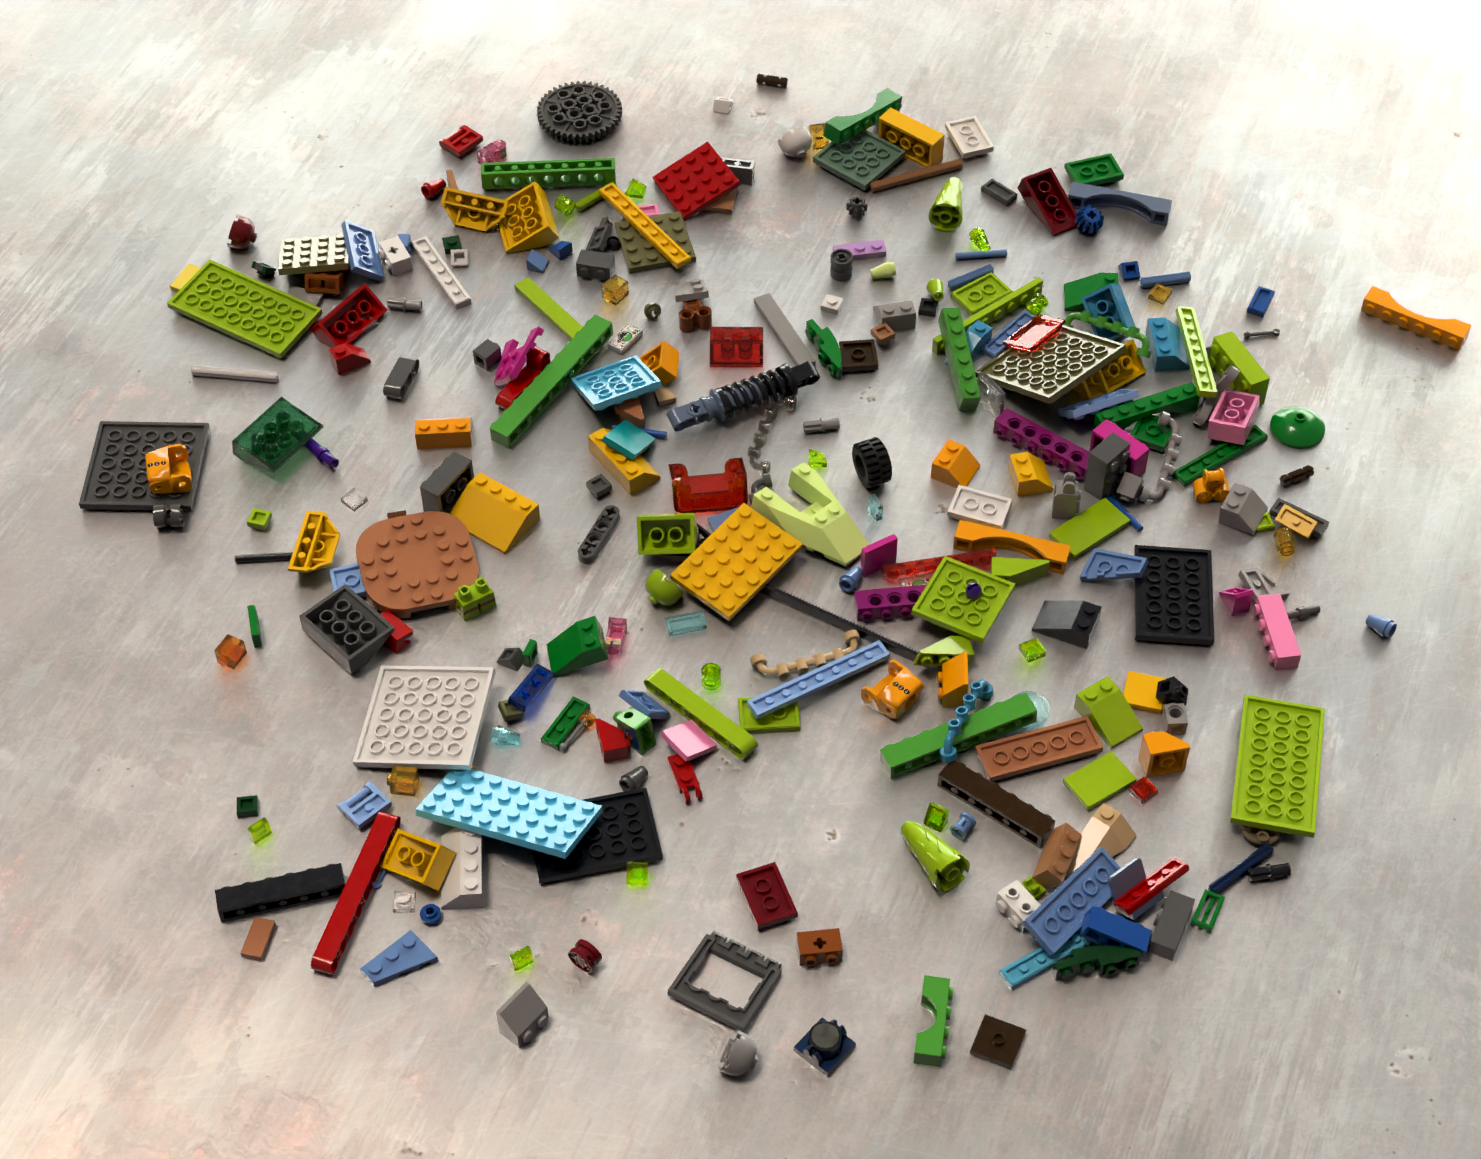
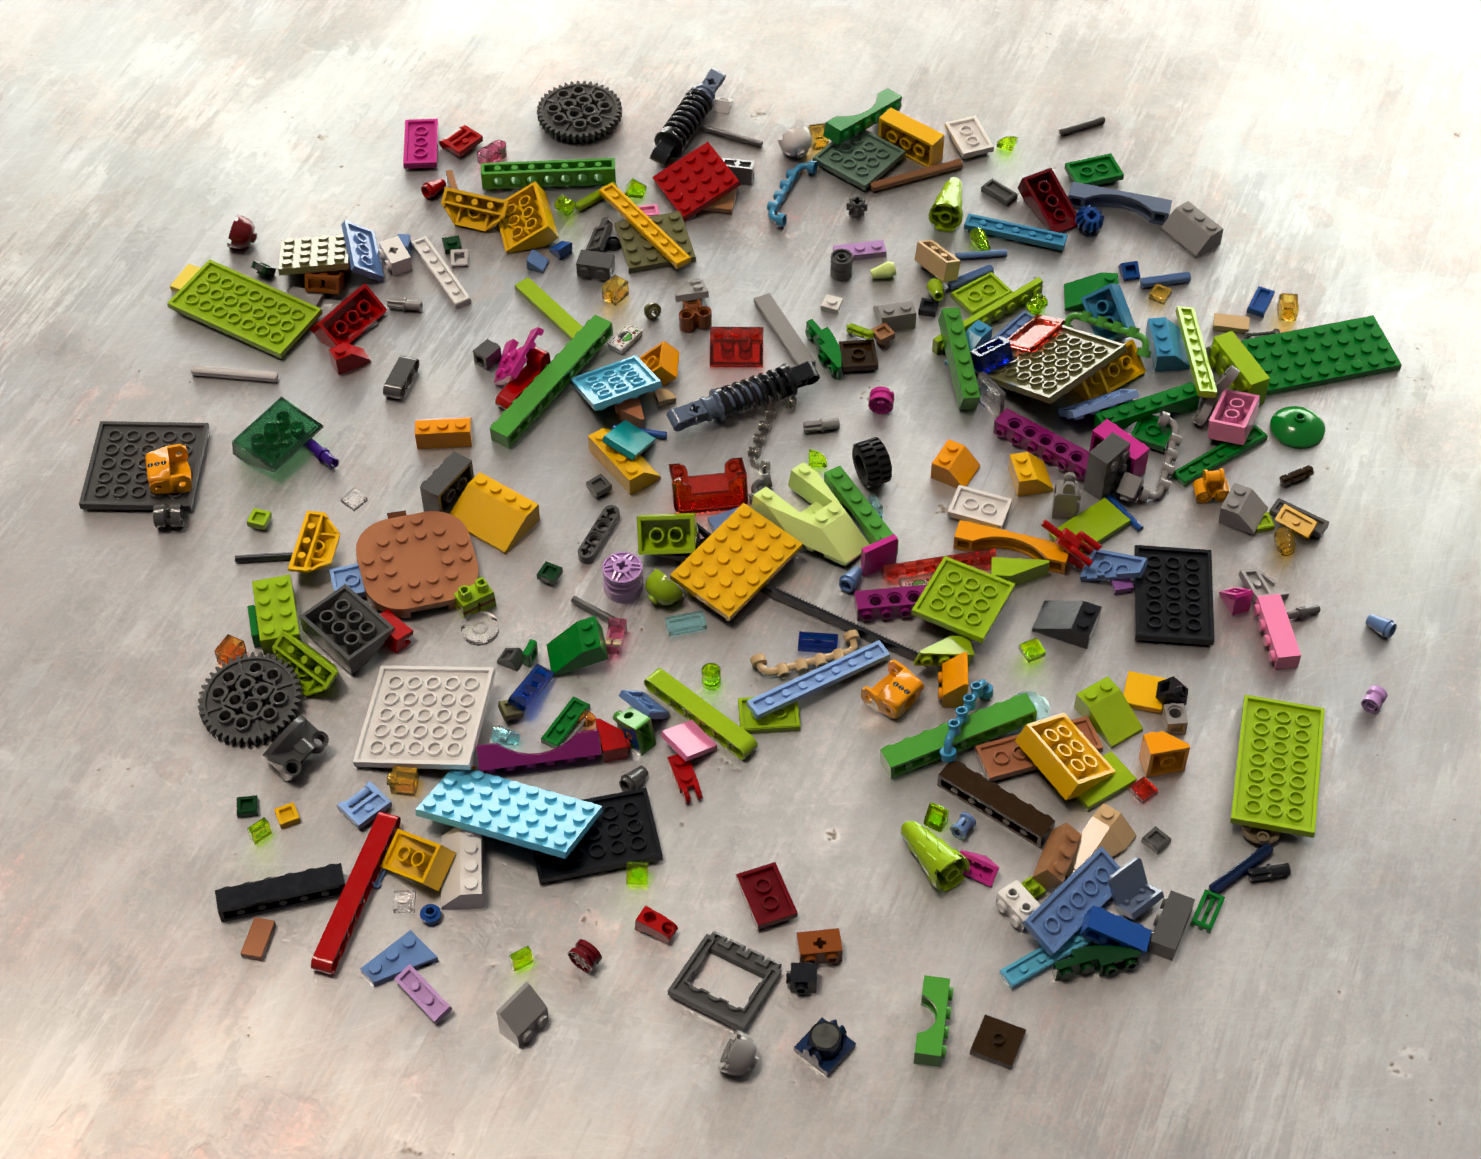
dark brown axle [756,74,788,87] -> none
dark purple hinge [965,582,981,600] -> none
red tile [1113,857,1190,916] -> none
light orange arch [1361,286,1472,351] -> none
none -> dark grey gear [198,652,303,747]
none -> lime brick [252,574,302,655]
none -> dark grey piece [262,715,329,782]
none -> lime wedge [272,631,339,697]
none -> yellow tile [274,802,301,829]
none -> lavender plate [394,964,453,1024]
none -> dark pink plate [403,118,438,169]
none -> clear tile [460,611,499,646]
none -> magenta arch [476,729,601,774]
none -> dark green plate [536,561,563,586]
none -> dark grey bar [571,595,622,627]
none -> lavender wheel [602,552,643,603]
none -> red leg [635,905,678,944]
none -> black piece [649,67,726,167]
none -> dark grey bar [701,124,763,147]
none -> dark azure bar [767,160,818,227]
none -> black brick [786,963,817,994]
none -> clear blue tile [798,631,838,653]
none -> bright green arch [824,466,899,555]
none -> lime axle [846,323,874,340]
none -> dark pink wheel [868,386,895,414]
none -> tan brick [914,240,961,283]
none -> dark pink slope [960,850,1000,887]
none -> dark azure plate [964,213,1068,251]
none -> clear blue slope [970,336,1014,375]
none -> clear neon green tile [997,136,1018,151]
none -> yellow slope [1015,713,1116,800]
none -> red plant [1041,519,1102,570]
none -> dark grey bar [1059,116,1105,136]
none -> medium lavender tile [1109,578,1134,594]
none -> dark grey tile [1141,826,1171,854]
none -> light grey slope [1161,201,1223,258]
none -> tan tile [1213,313,1250,333]
none -> green plate [1241,315,1402,395]
none -> clear yellow brick [1277,293,1299,321]
none -> lavender wheel [1361,685,1388,713]

